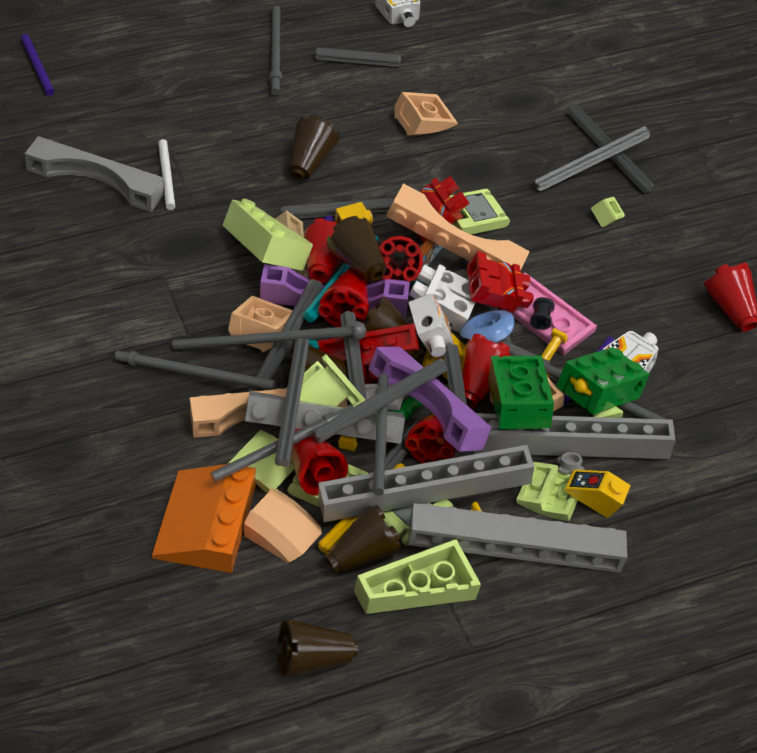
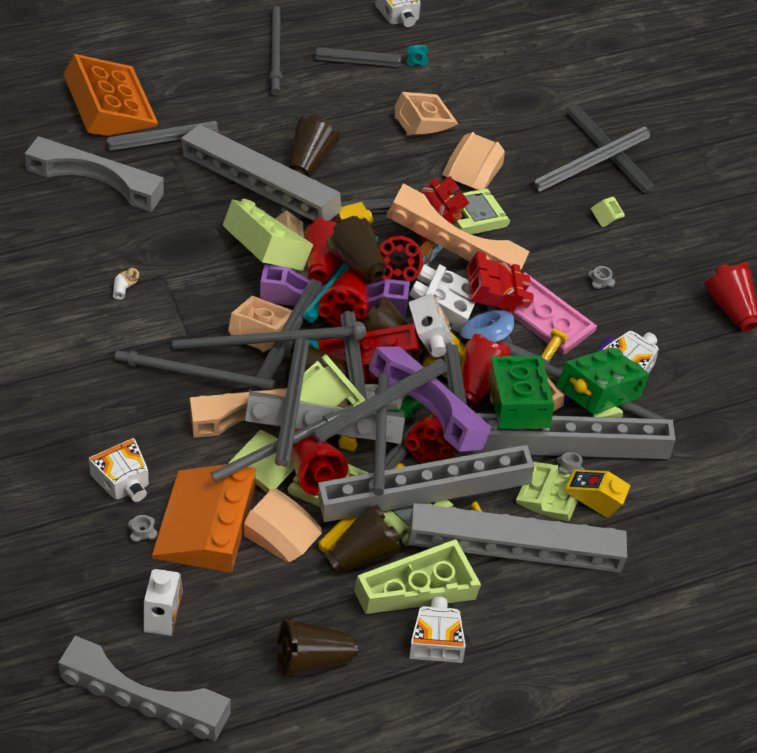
dark purple bar [21,34,54,96] -> none
white bar [158,139,175,210] -> none
black bush [530,297,555,330] -> none
none -> light grey arch [58,636,231,741]
none -> orange slope [63,54,158,136]
none -> white torso [89,438,149,502]
none -> dark grey axle [107,121,219,151]
none -> arm [113,268,140,300]
none -> light grey plate [128,515,157,542]
none -> white torso [144,569,183,636]
none -> light grey brick [181,124,341,221]
none -> teal plate [407,45,428,66]
none -> white torso [409,597,465,663]
none -> light nougat slope [442,132,505,190]
none -> light grey plate [588,266,615,289]

